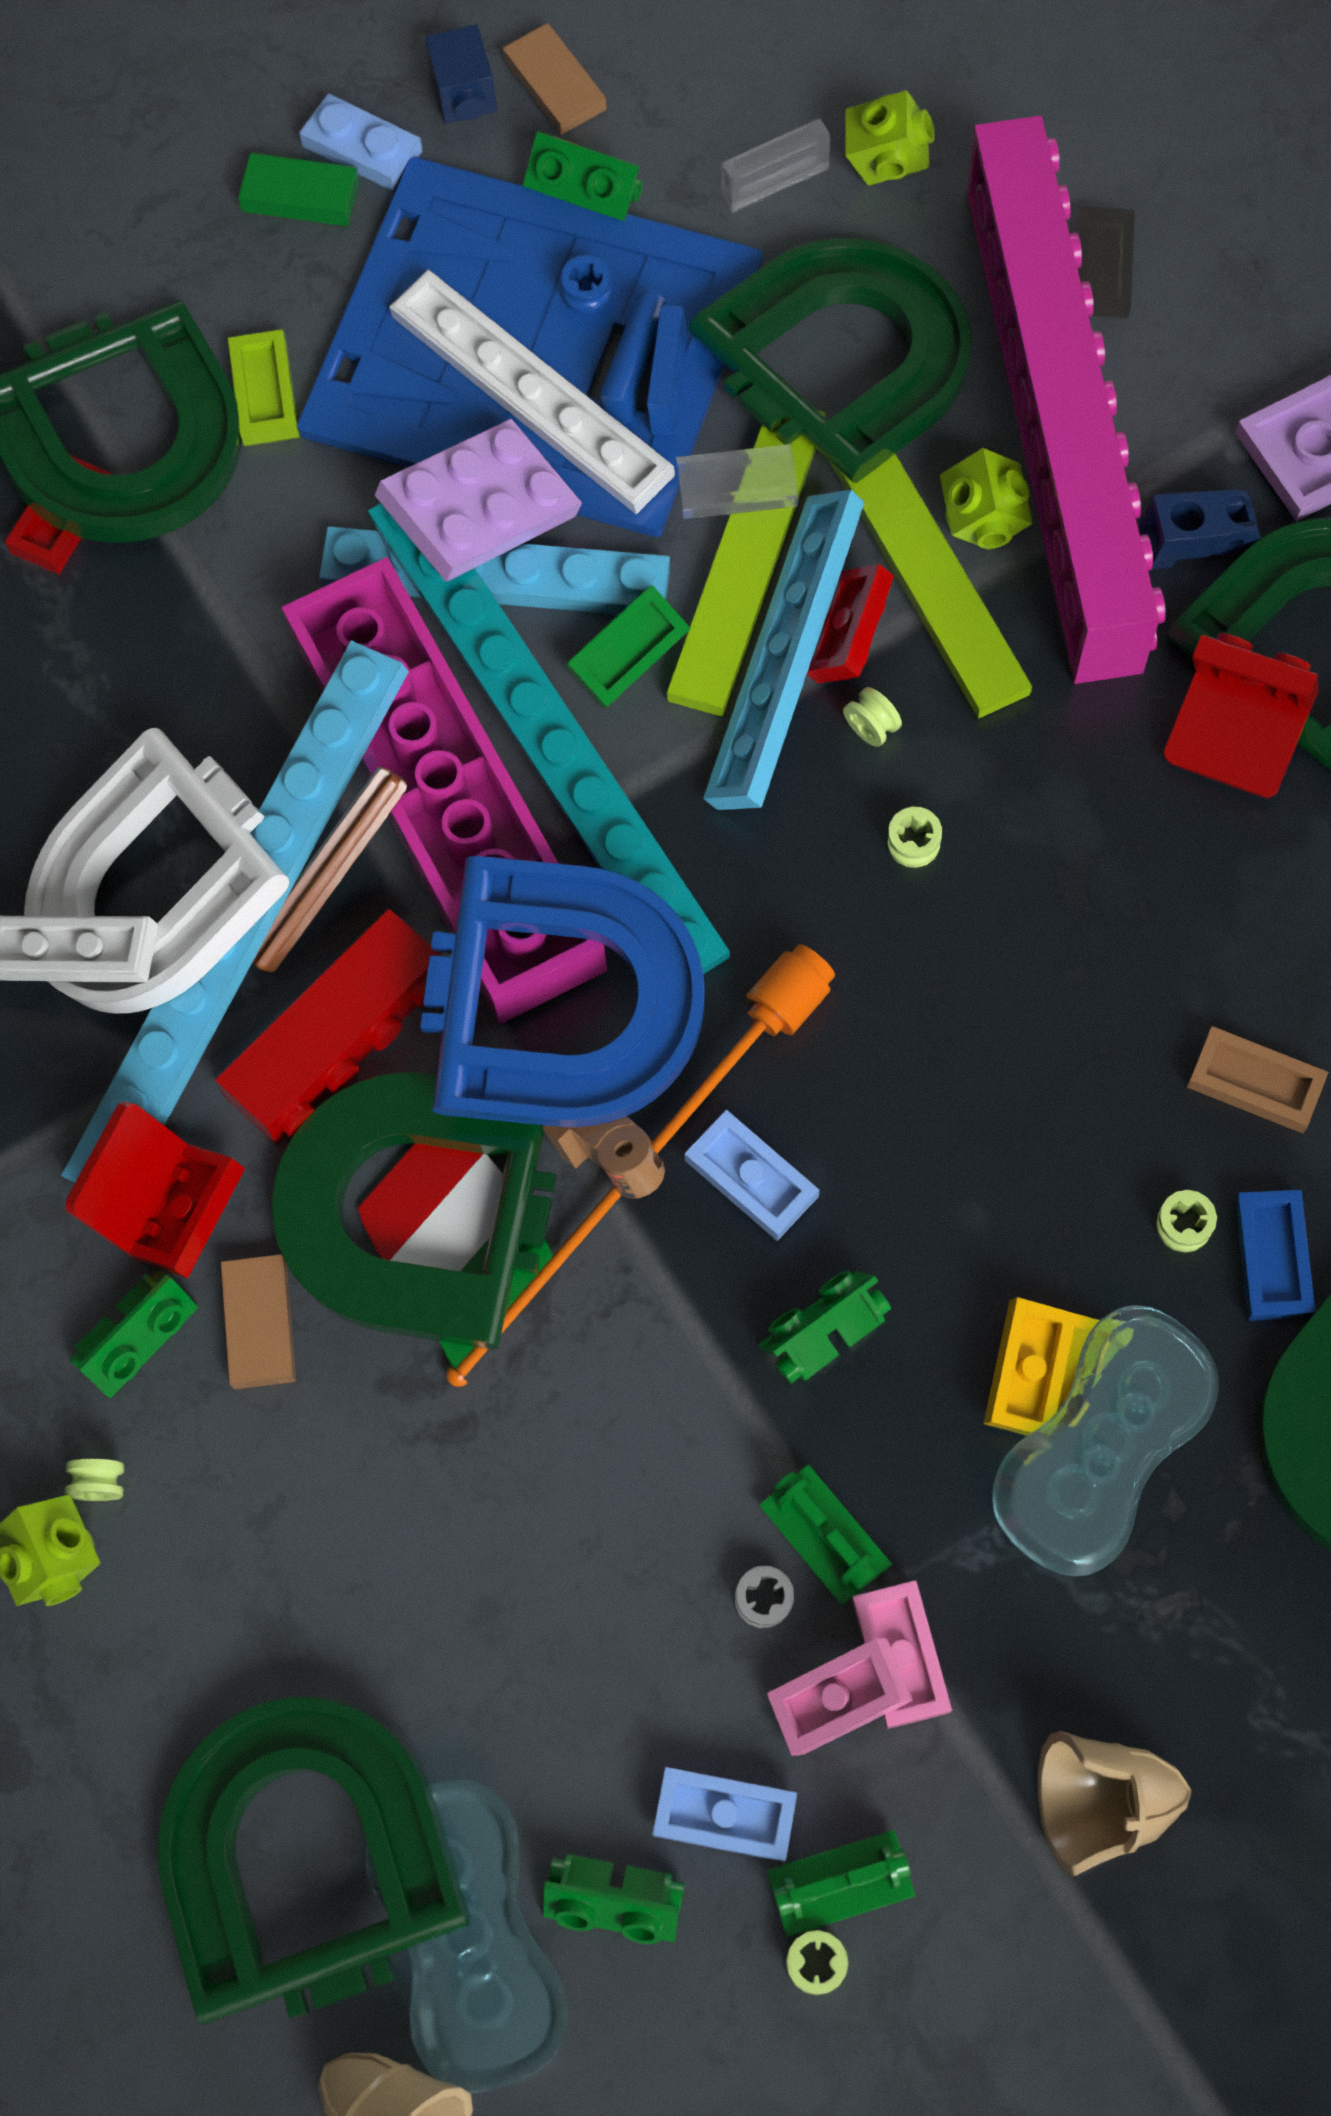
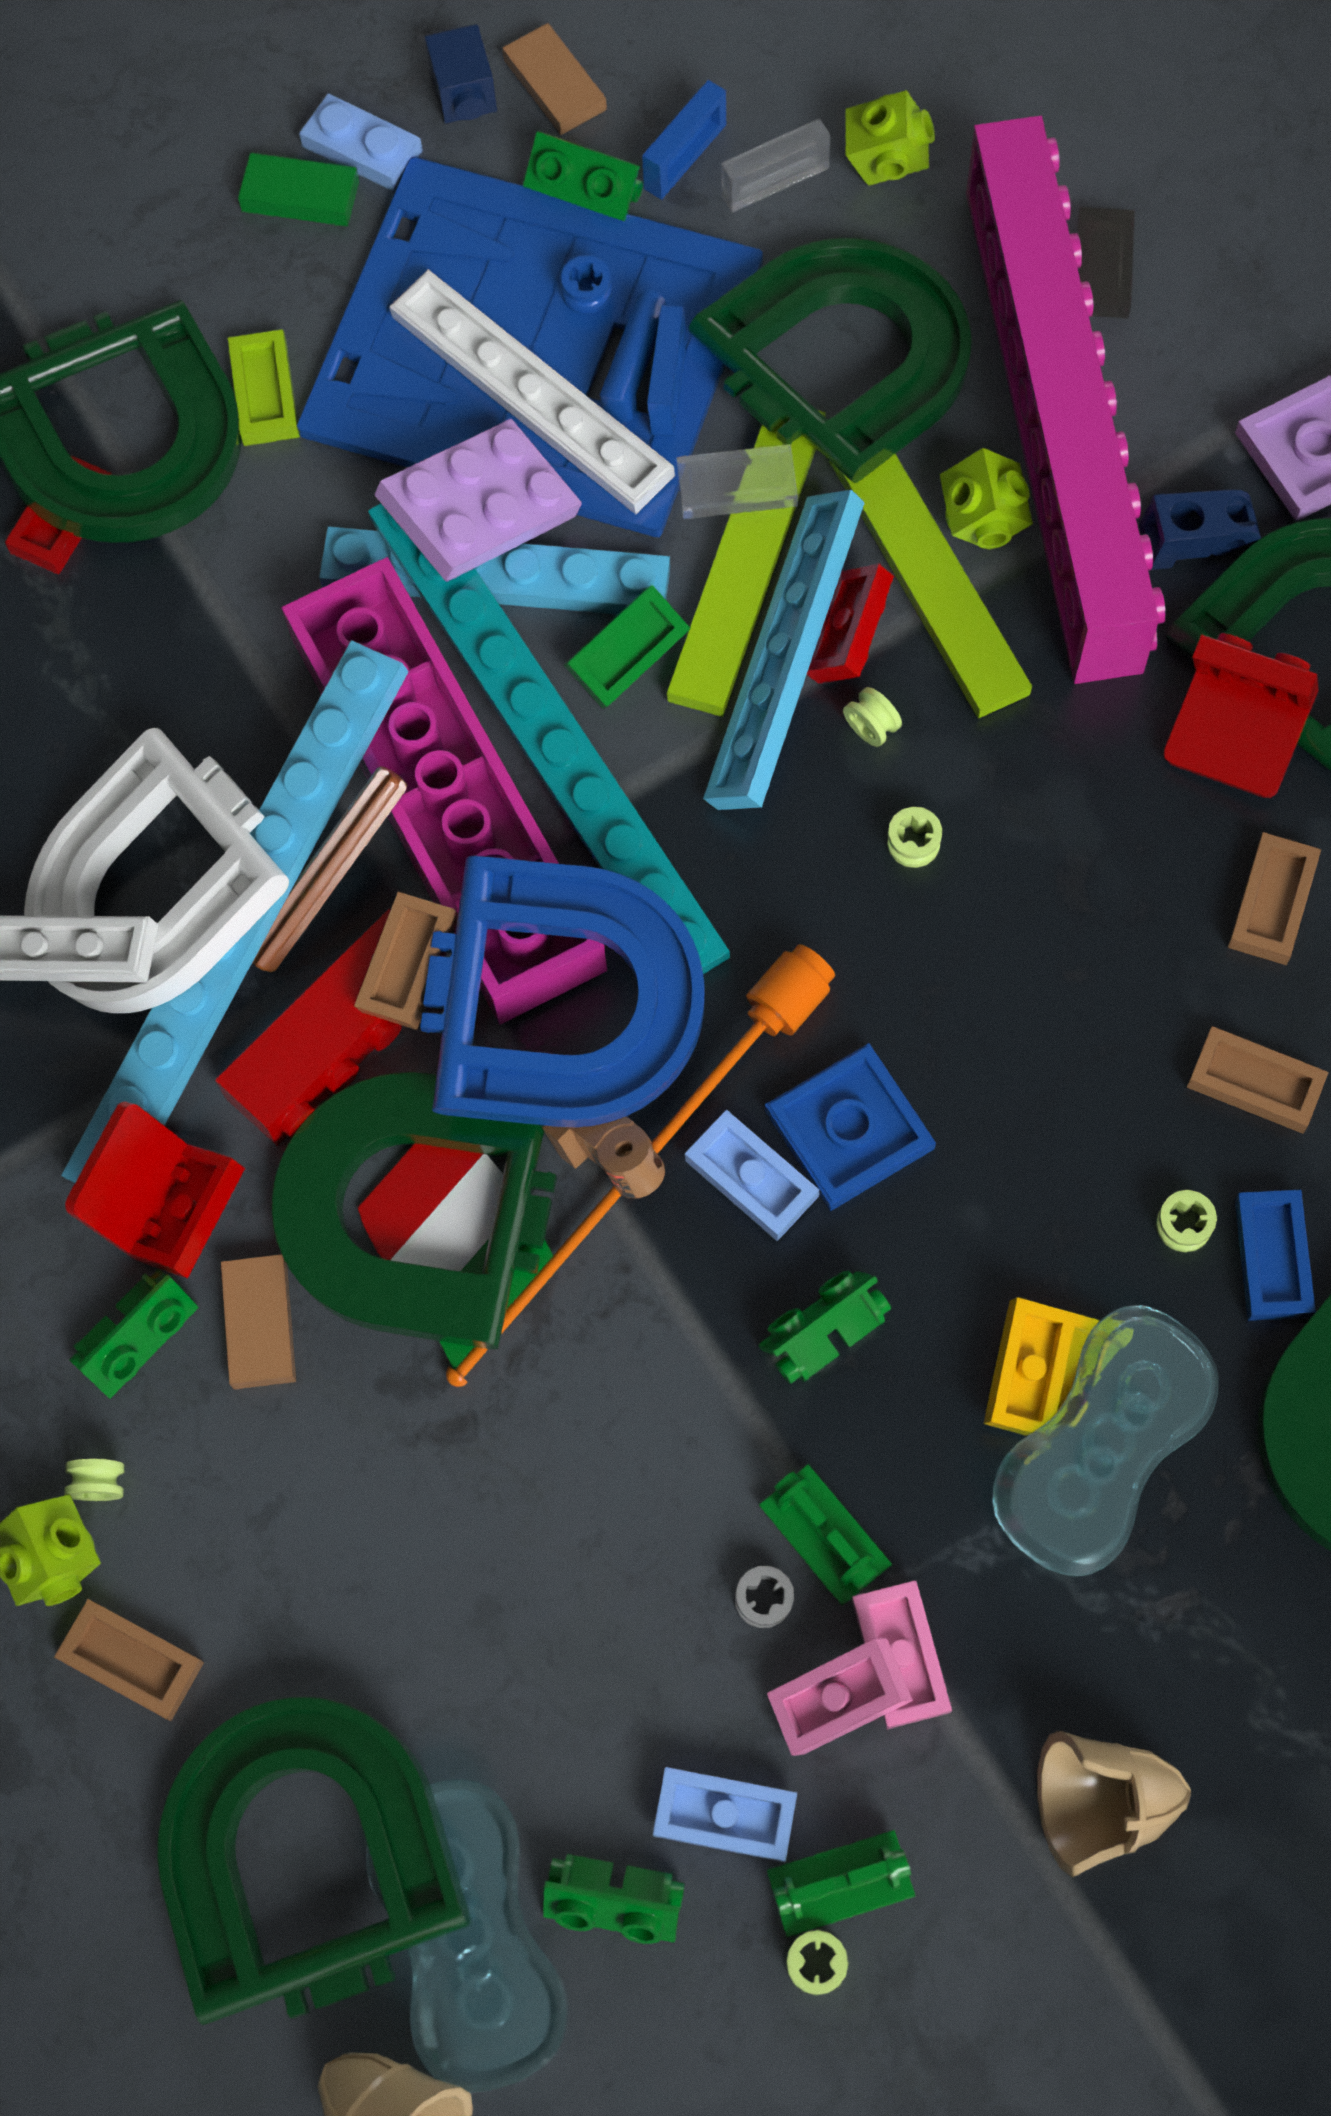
none -> medium nougat tile [54,1599,204,1721]
none -> medium nougat tile [354,892,458,1030]
none -> blue tile [642,80,726,200]
none -> blue tile [765,1043,936,1211]
none -> medium nougat tile [1227,832,1322,965]

